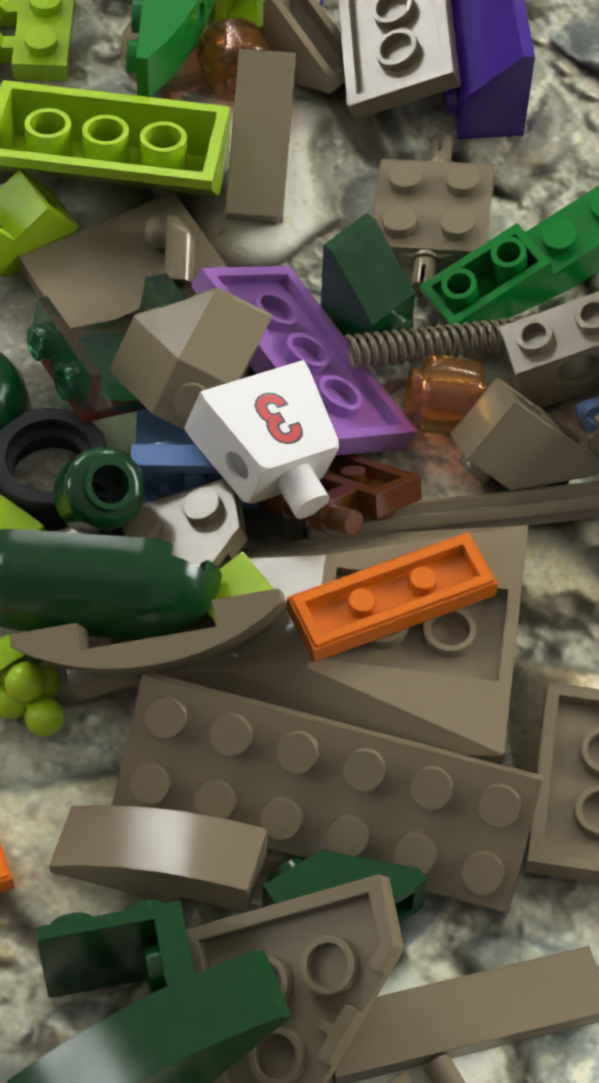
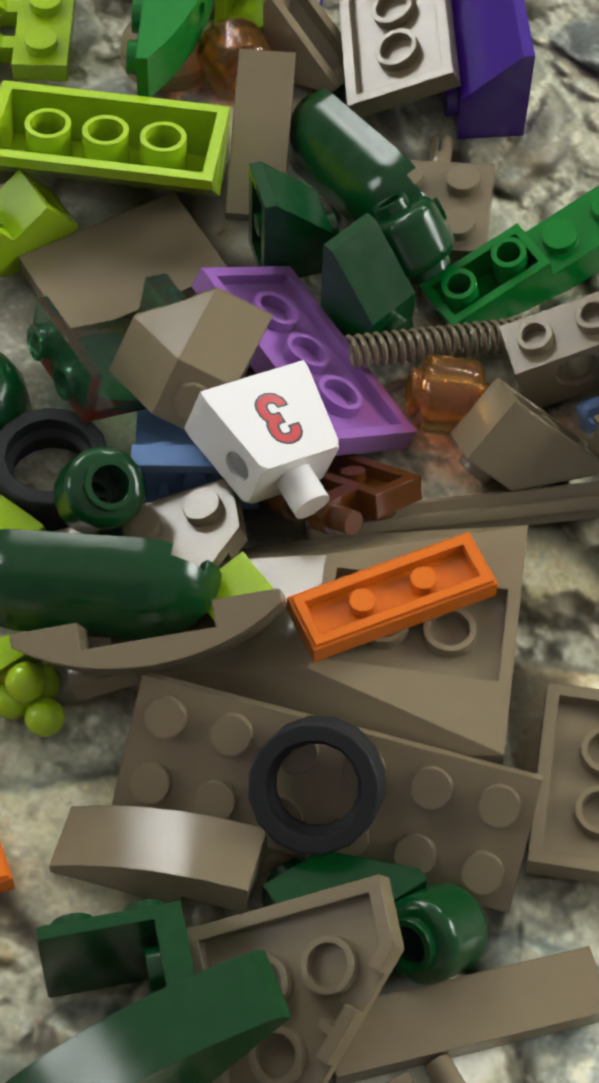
dark tan arm [145,214,195,289] -> none
none -> black tyre [248,716,385,855]
none -> dark green slope [249,161,340,278]
none -> dark green brick [288,87,447,223]
none -> dark green head [373,191,455,285]
none -> dark green head [395,882,488,985]

